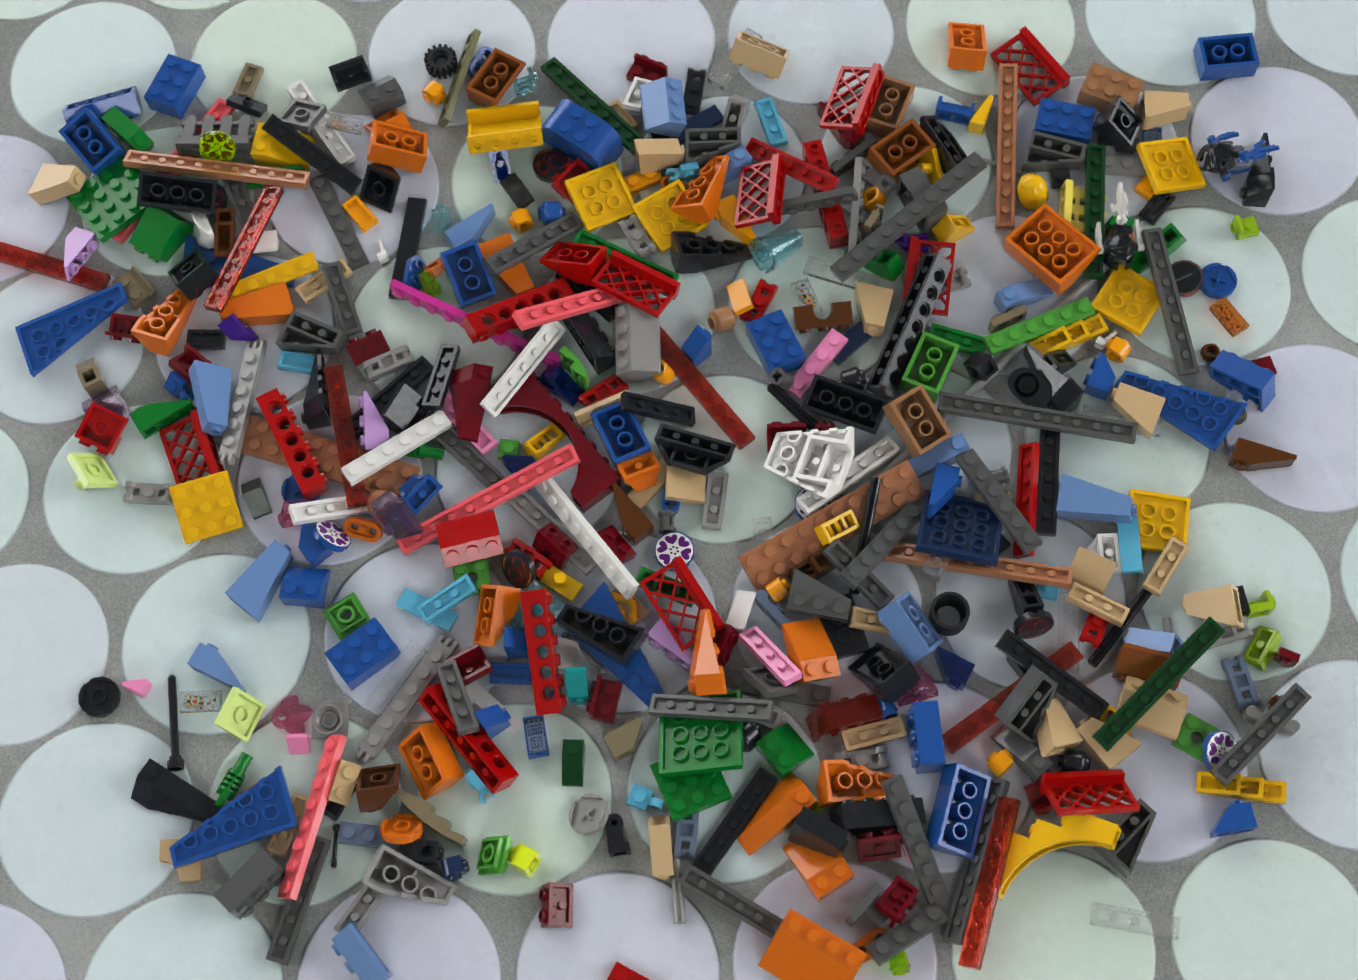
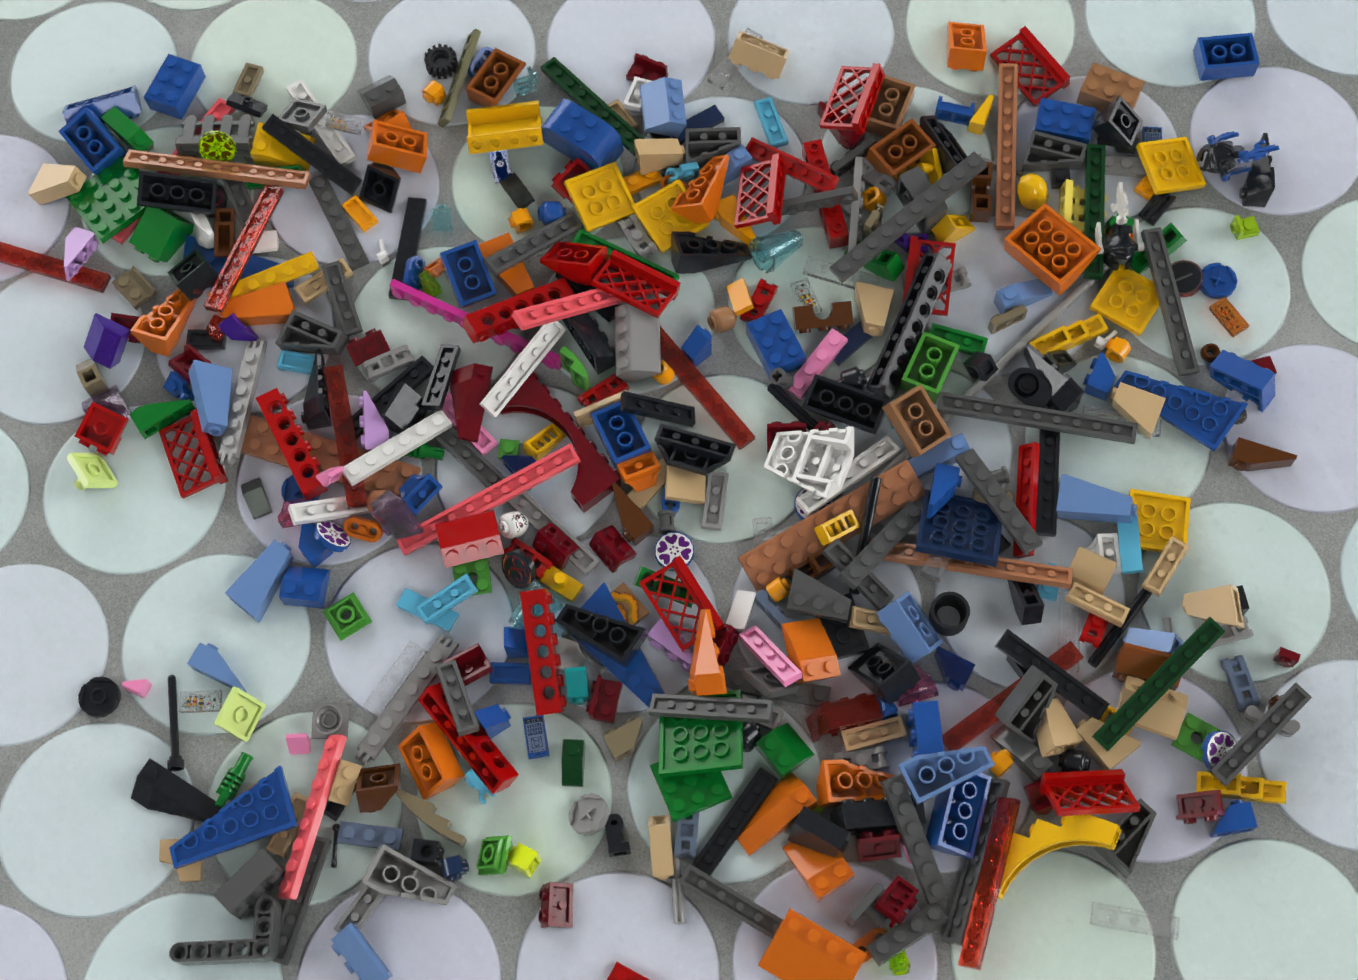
blue wing [15,282,129,377] -> none
light grey plate [122,481,175,505] -> none
yellow plate [168,470,245,544] -> none
clear pink plate [271,695,313,734] -> none
blue brick [324,617,402,691] -> none
black hinge [328,55,372,92] -> none
orange tile [380,813,423,844] -> none
medium blue slope [444,203,496,248] -> none
white sticker [465,681,524,736] -> none
orange slope [473,584,521,647] -> none
black tile [533,148,569,183] -> none
white plate [535,478,639,600] -> none
clear blue slope [538,365,584,407] -> none
medium azure plate [626,783,665,812] -> none
black plate [684,67,706,115] -> none
light grey slope [721,94,751,129] -> none
bright green plate [983,297,1096,356] -> none
black tile [1012,610,1054,639] -> none
tan slope [1140,90,1192,130] -> none
lime slope [1243,625,1282,671] -> none
lime bracket [1245,590,1276,619] -> none
none -> dark purple slope [84,313,131,369]
none -> dark grey beam [169,895,282,966]
none -> clear red arm [206,315,223,341]
none -> bright pink slope [316,466,344,487]
none -> white head [498,511,528,539]
none -> medium blue wedge [898,746,995,805]
none -> reddish brown arch [969,162,992,223]
none -> dark red bracket [1176,790,1224,824]

